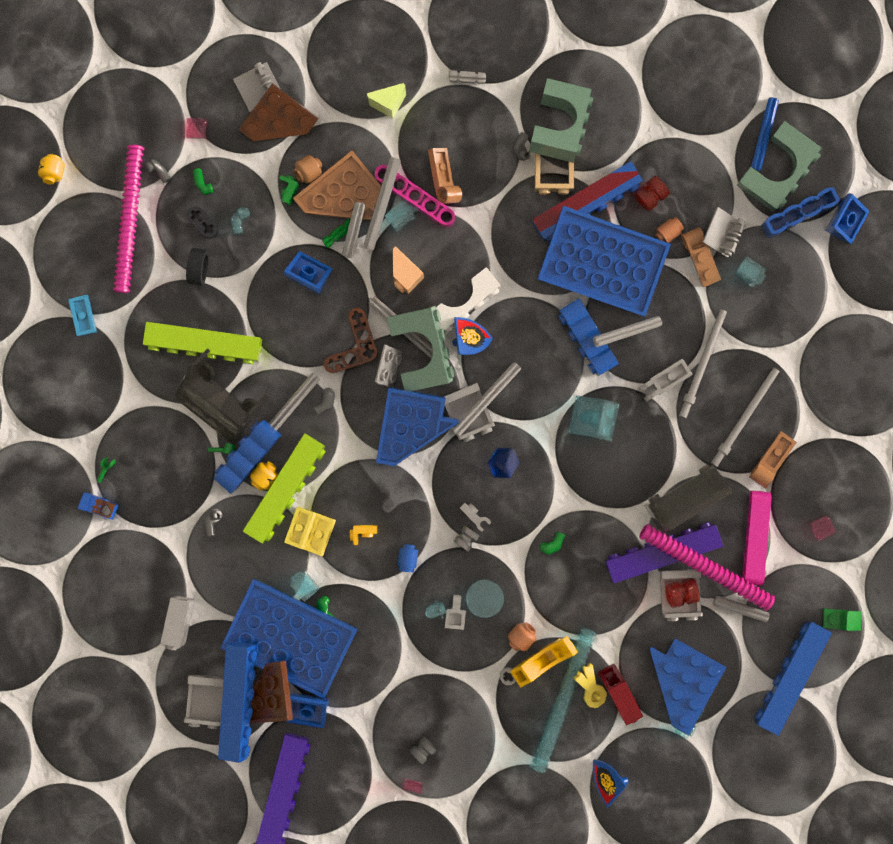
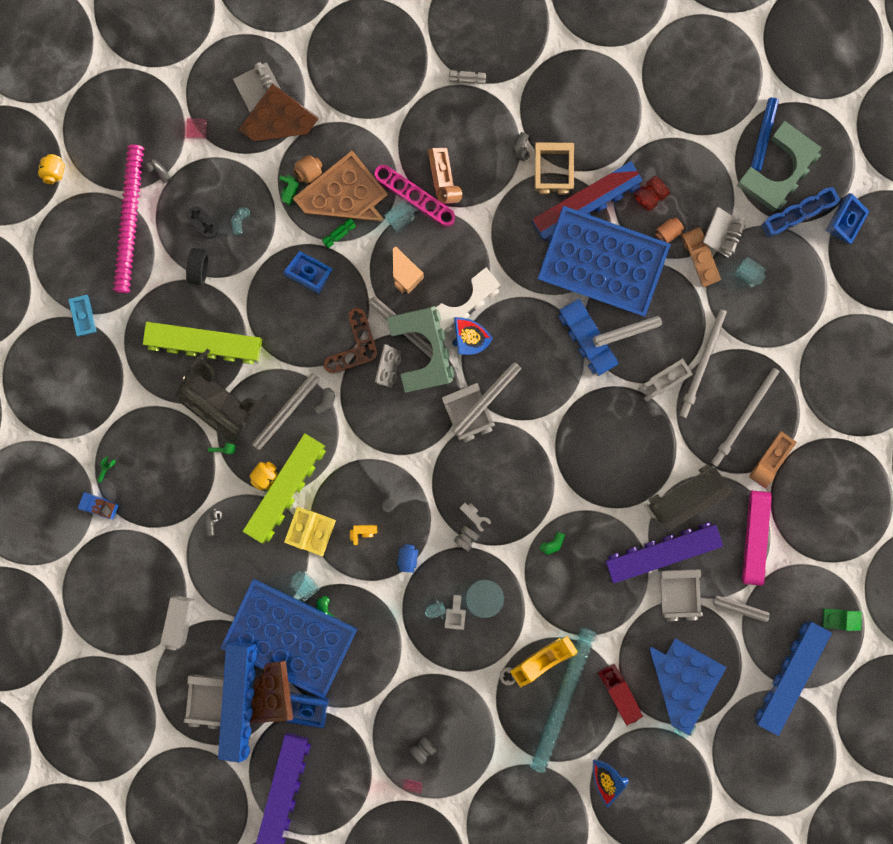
green arm [193,168,214,195] -> none
blue brick [214,420,281,494] -> none
light grey axle [342,202,365,258] -> none
light grey axle [363,157,401,250] -> none
yellowish green slope [367,83,406,118] -> none
blue wing [376,387,459,466] -> none
clear blue panel [488,448,520,478] -> none
nougat head [508,622,537,651] -> none
sand green arch [529,78,593,163] -> none
clear light blue slope [568,395,620,442] -> none
light yellow piece [573,663,607,708] -> none
dark pink piece [640,524,775,611] -> none
clear red wheel [665,578,700,608] -> none
clear pink tile [809,515,836,541] -> none

